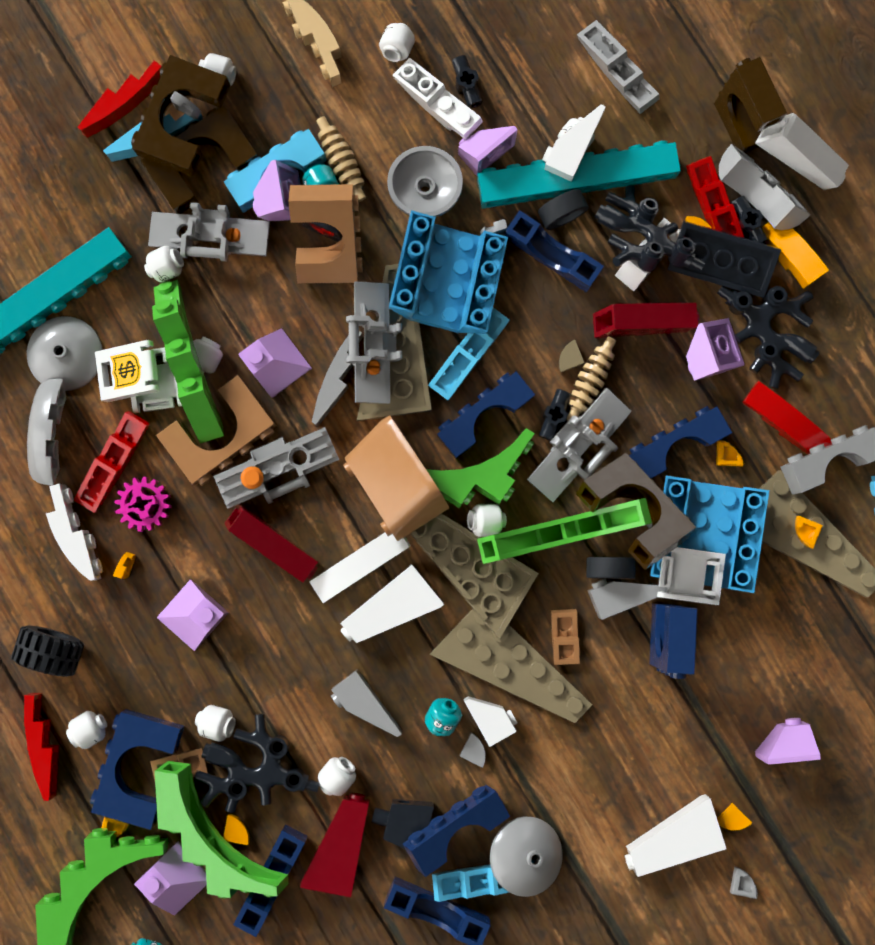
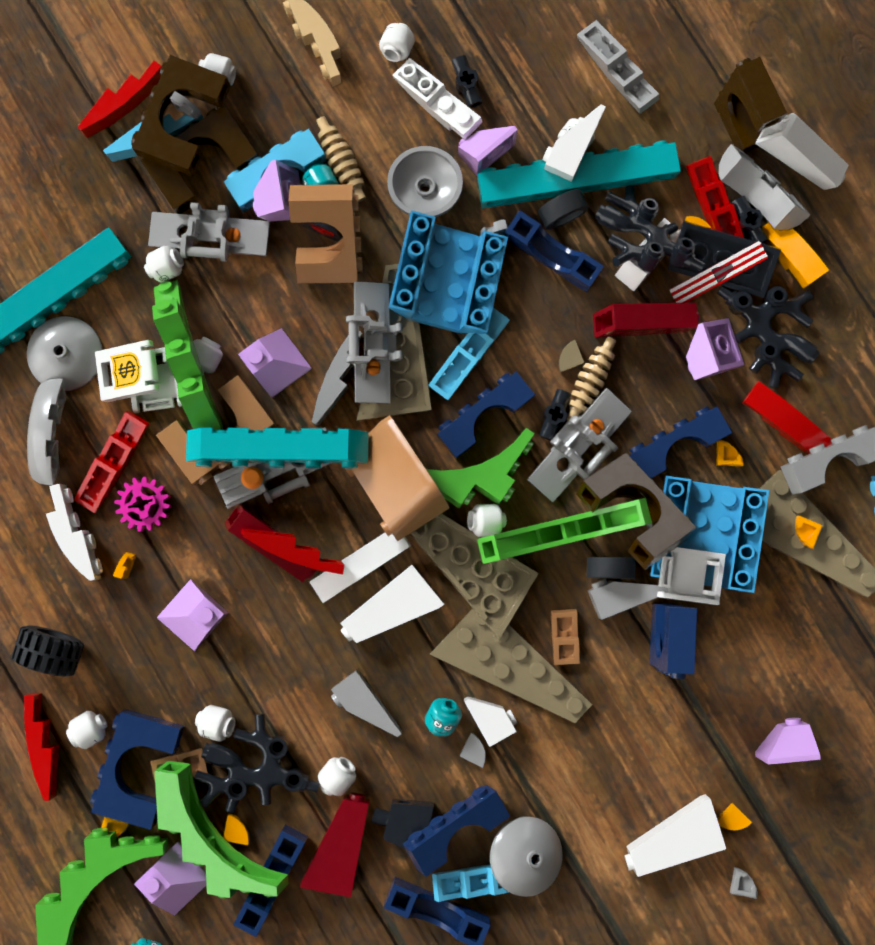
none -> teal brick [186,428,369,469]
none -> red slope [241,528,345,575]
none -> sticker [670,241,768,303]

